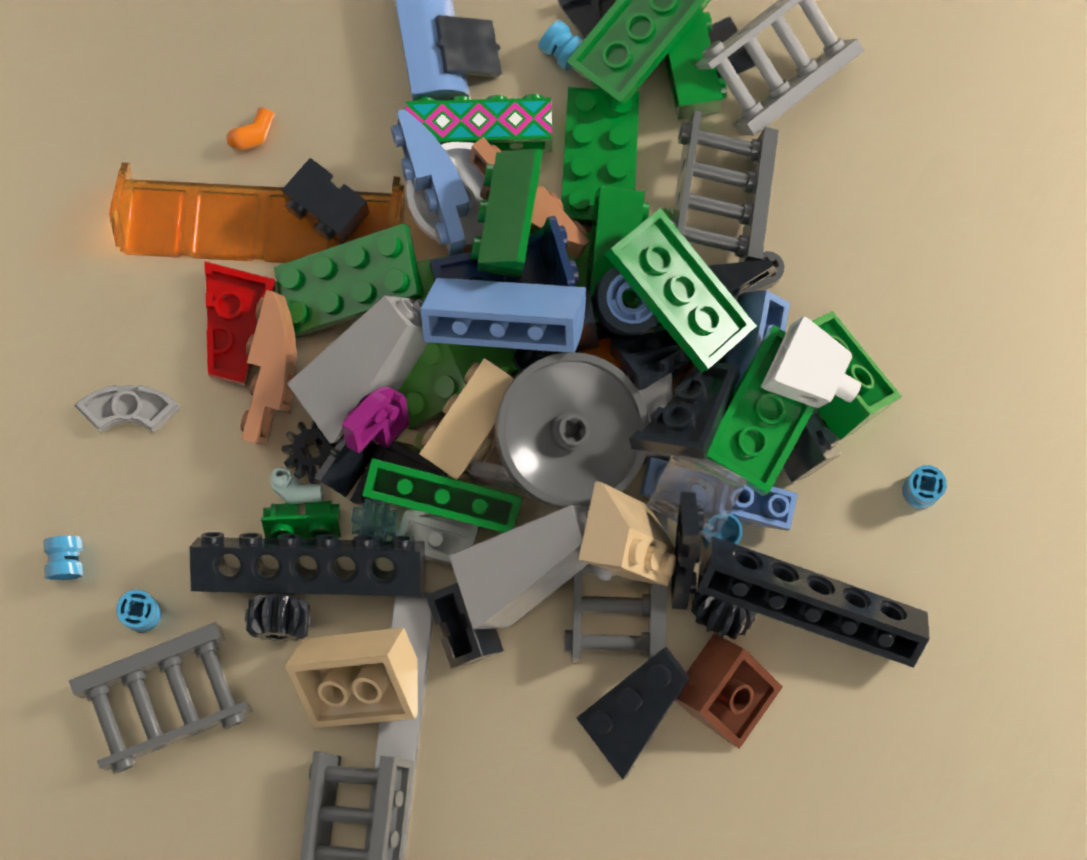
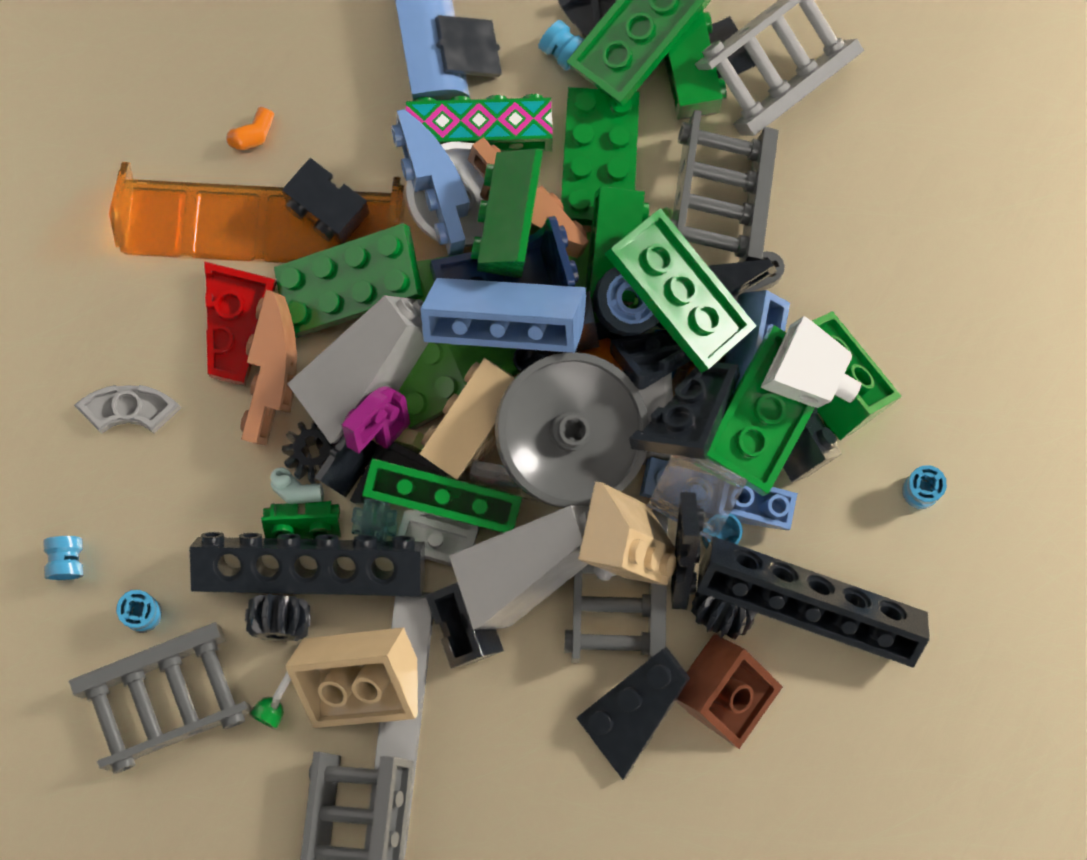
none -> green hinge [249,642,300,730]

